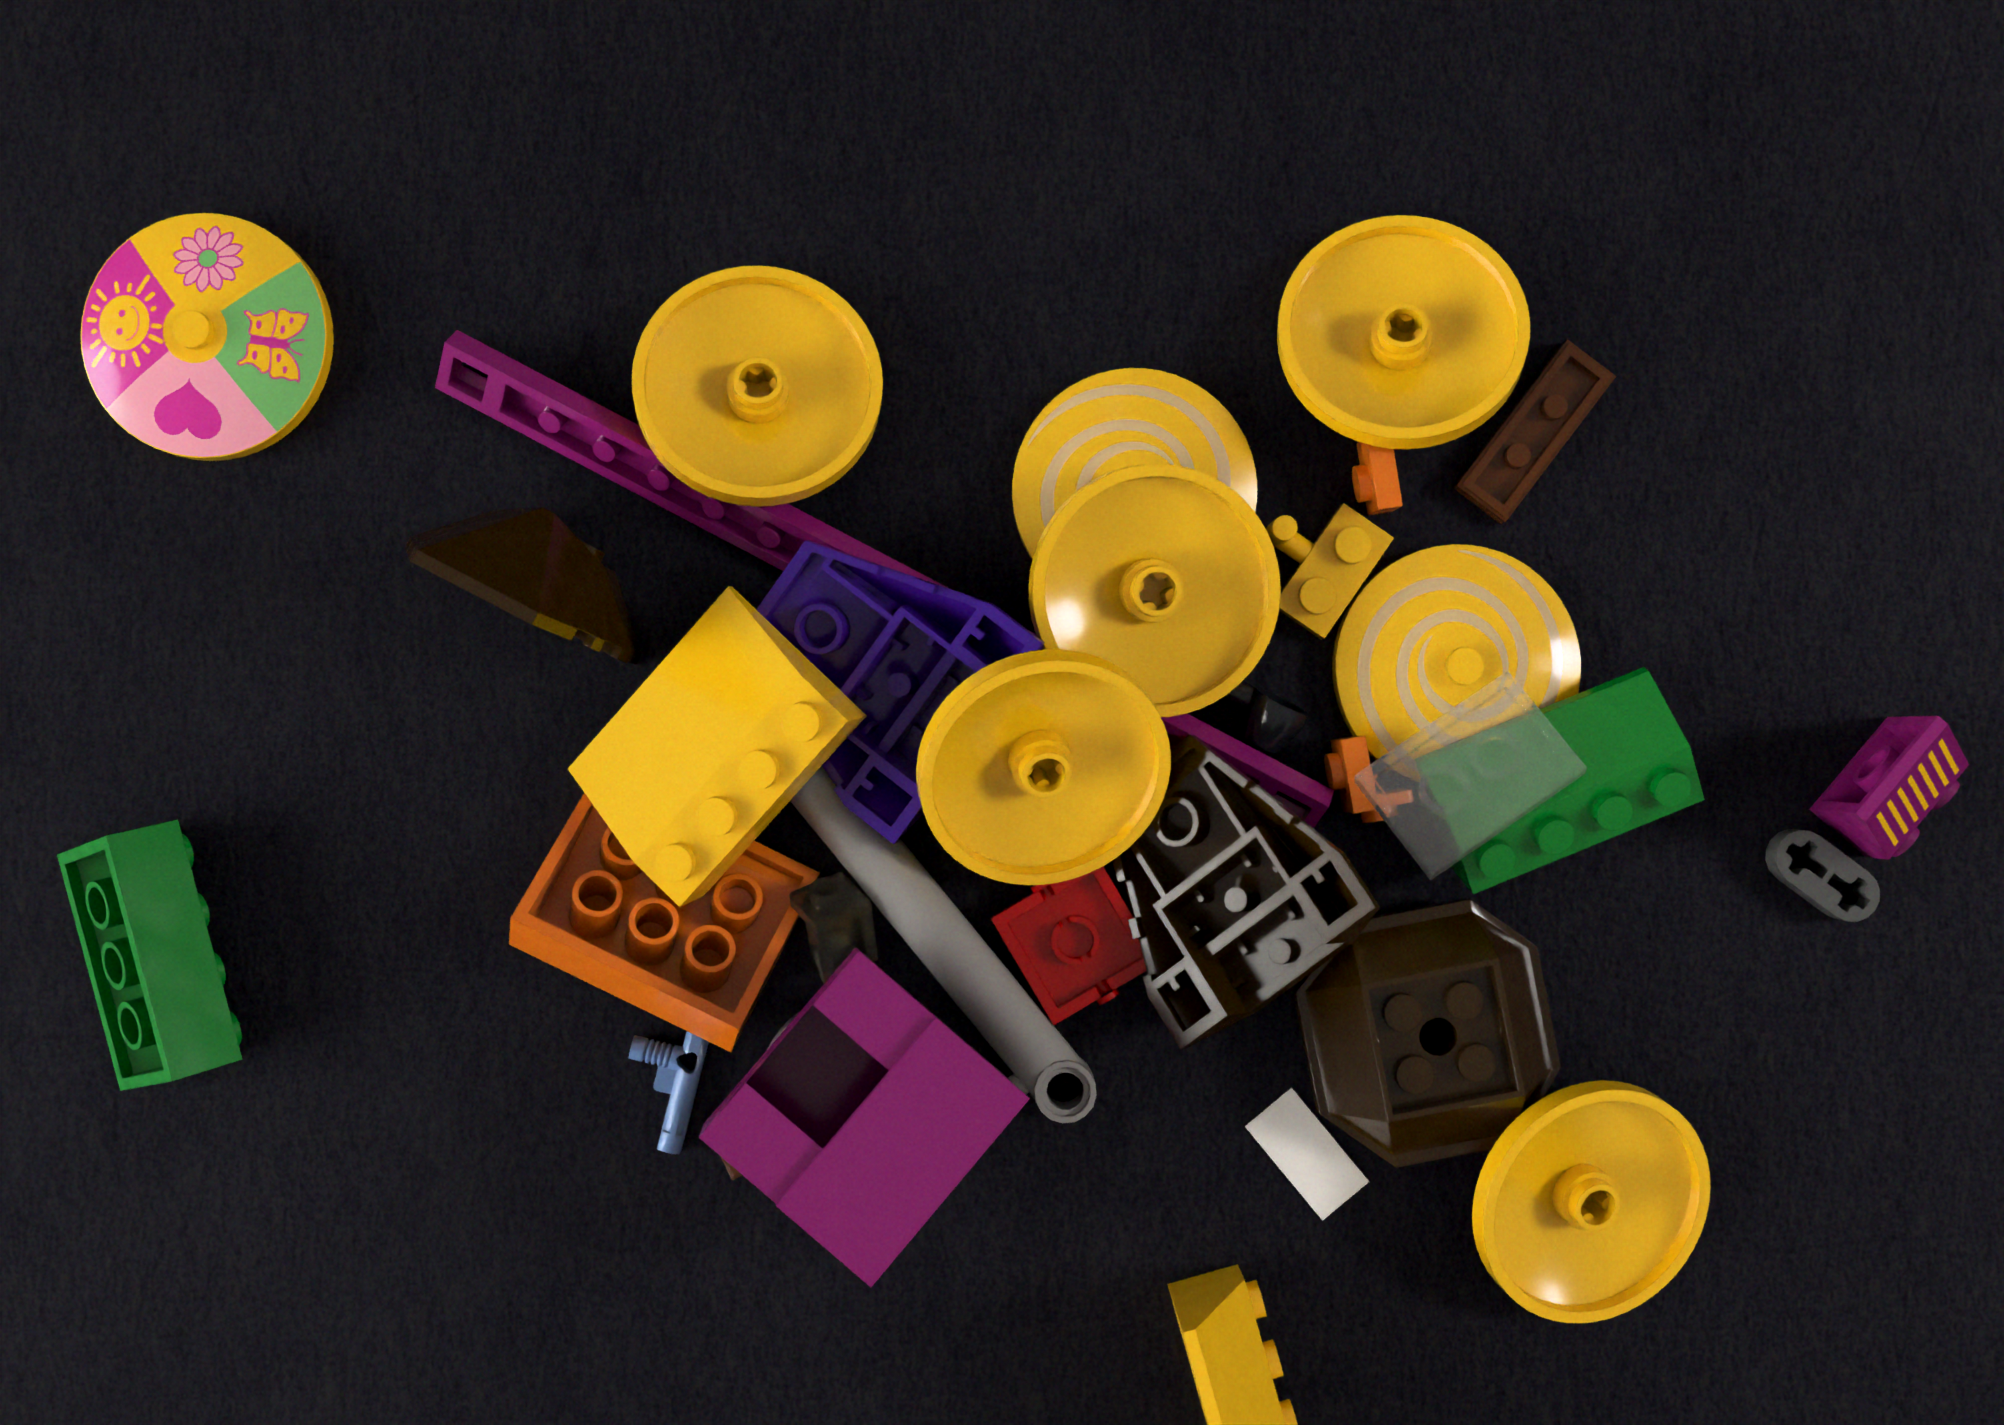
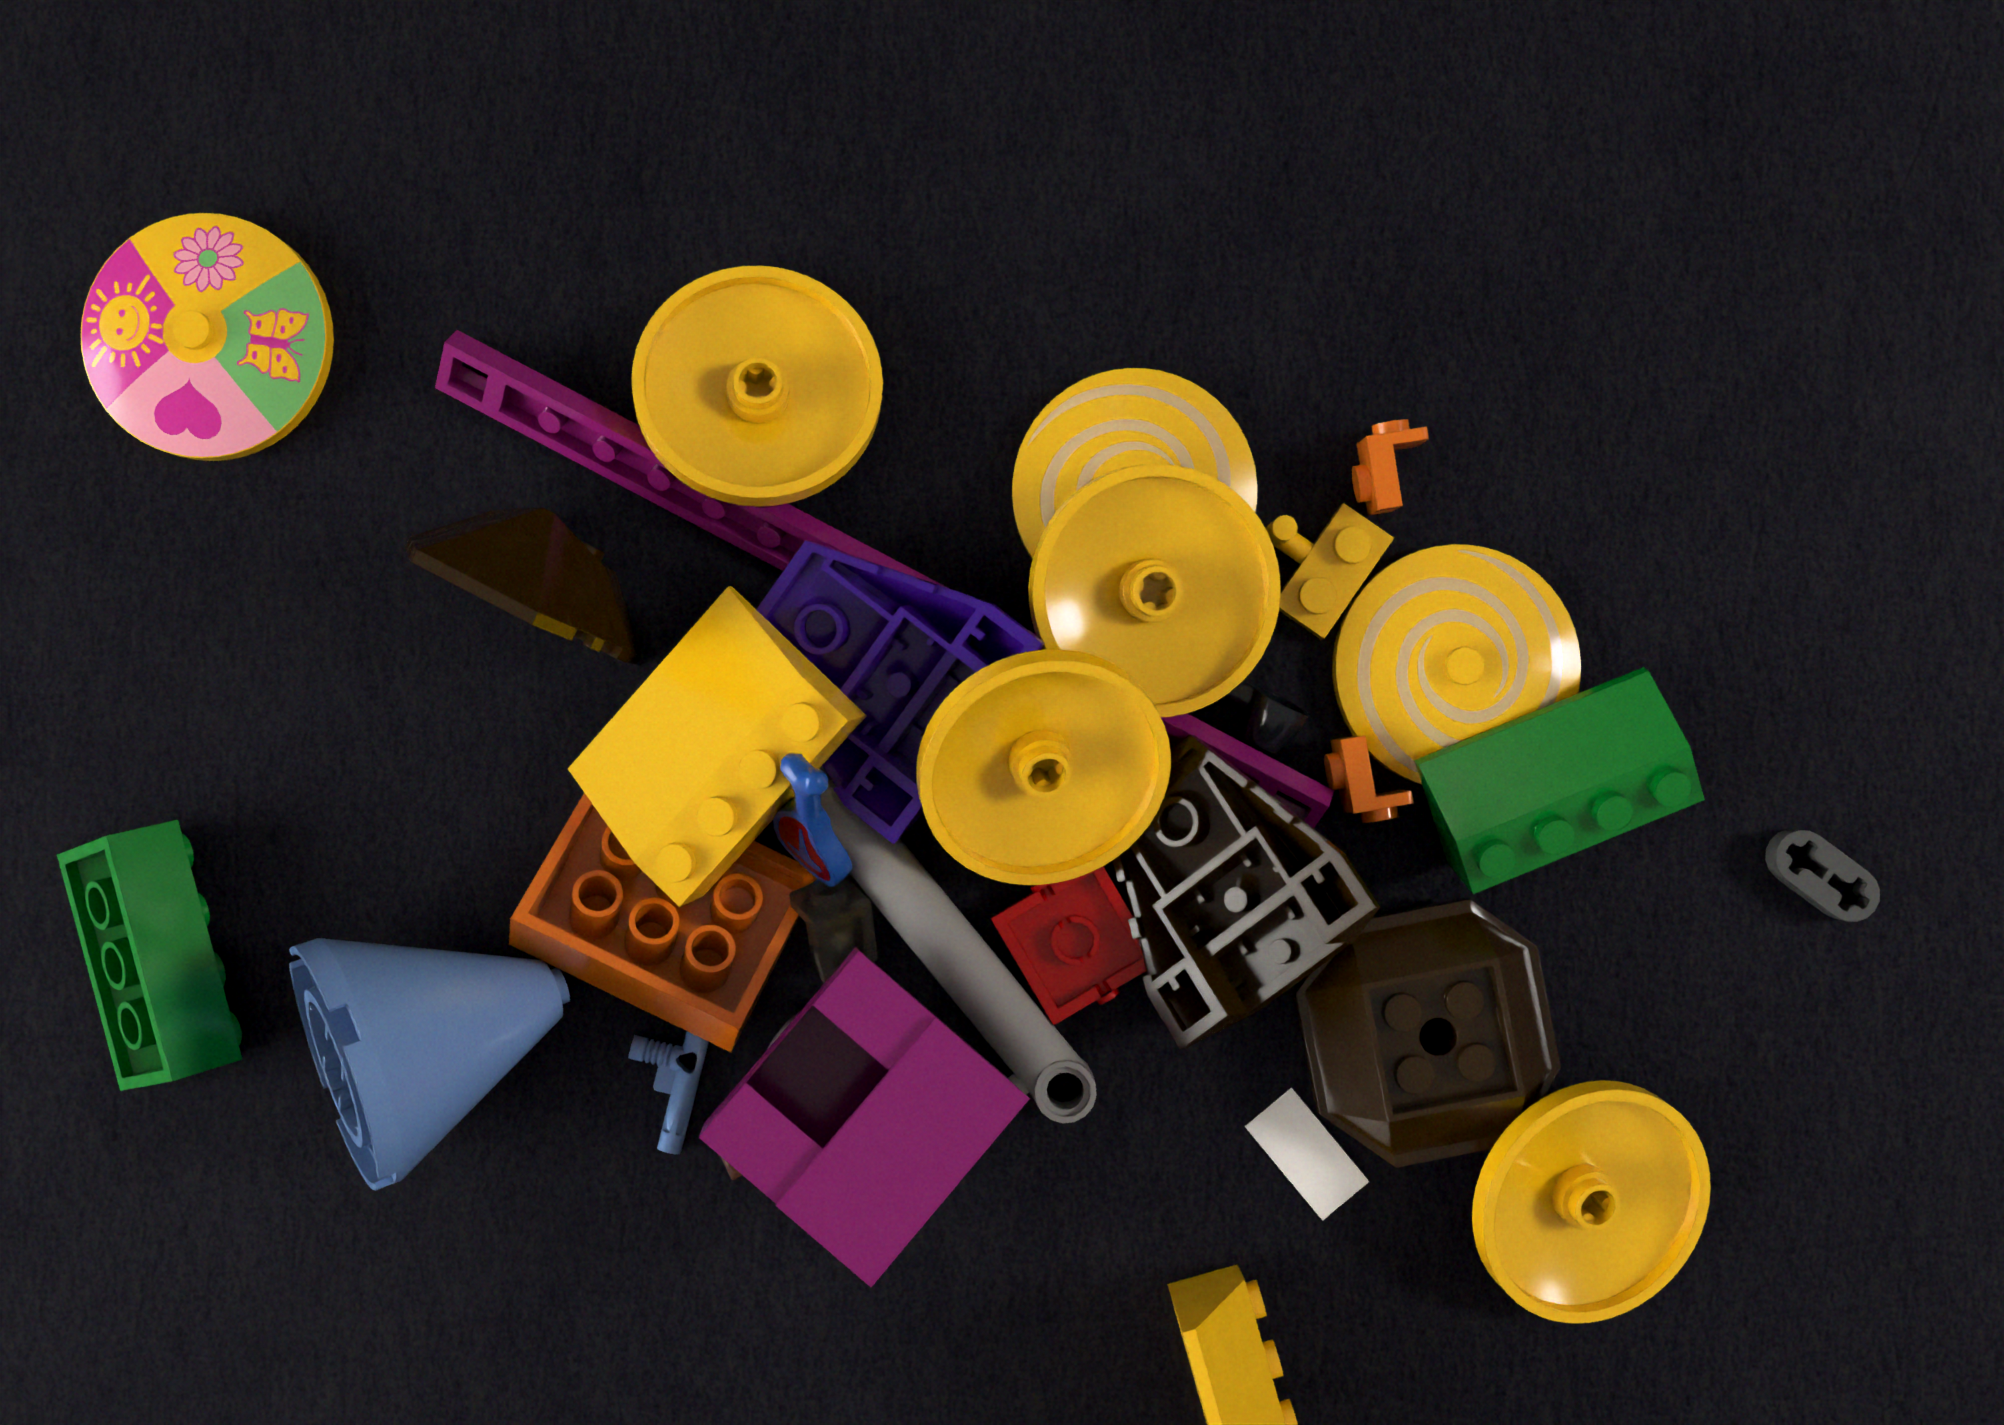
yellow dish [1277,215,1530,449] -> none
clear tile [1354,671,1587,880] -> none
reddish brown tile [1453,339,1616,524] -> none
magenta slope [1809,716,1969,860] -> none
none -> medium blue cone [289,938,570,1191]
none -> blue piece [773,753,853,887]

